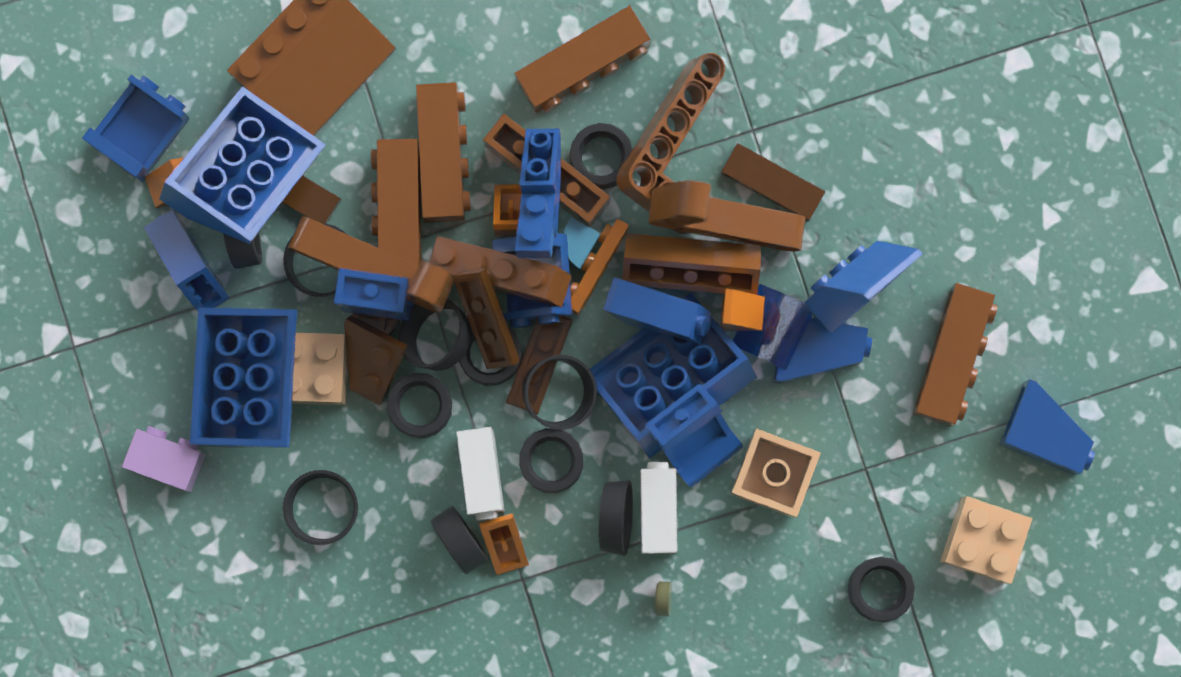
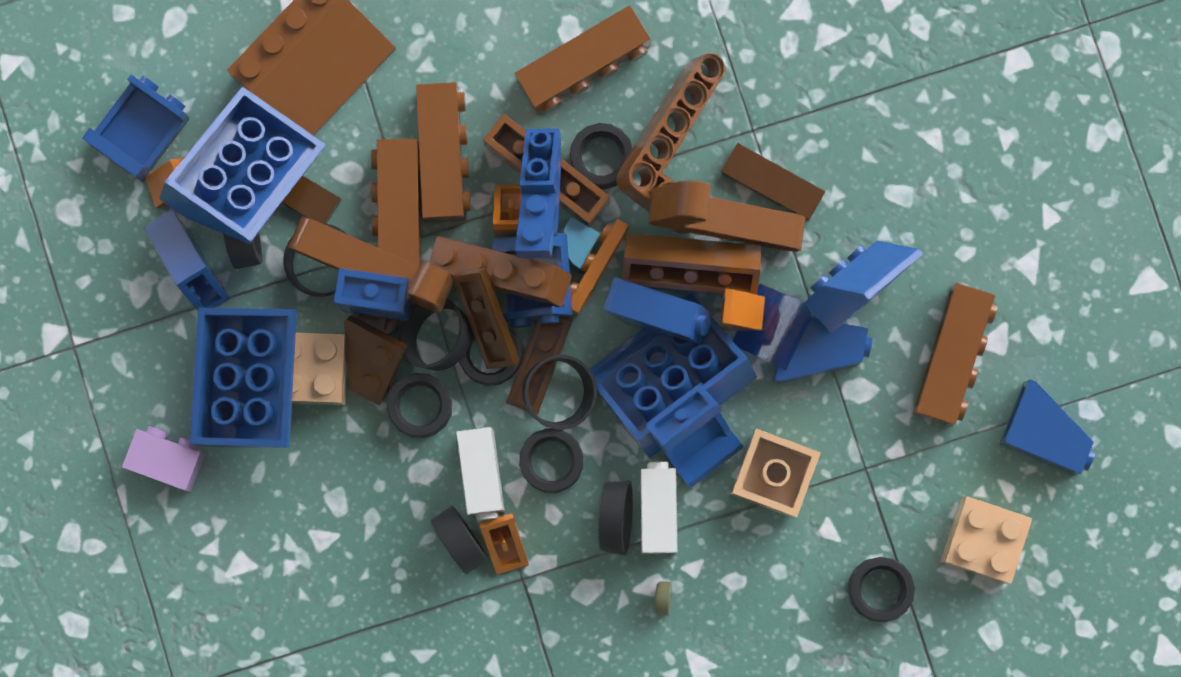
black tyre [283,470,358,545] -> none

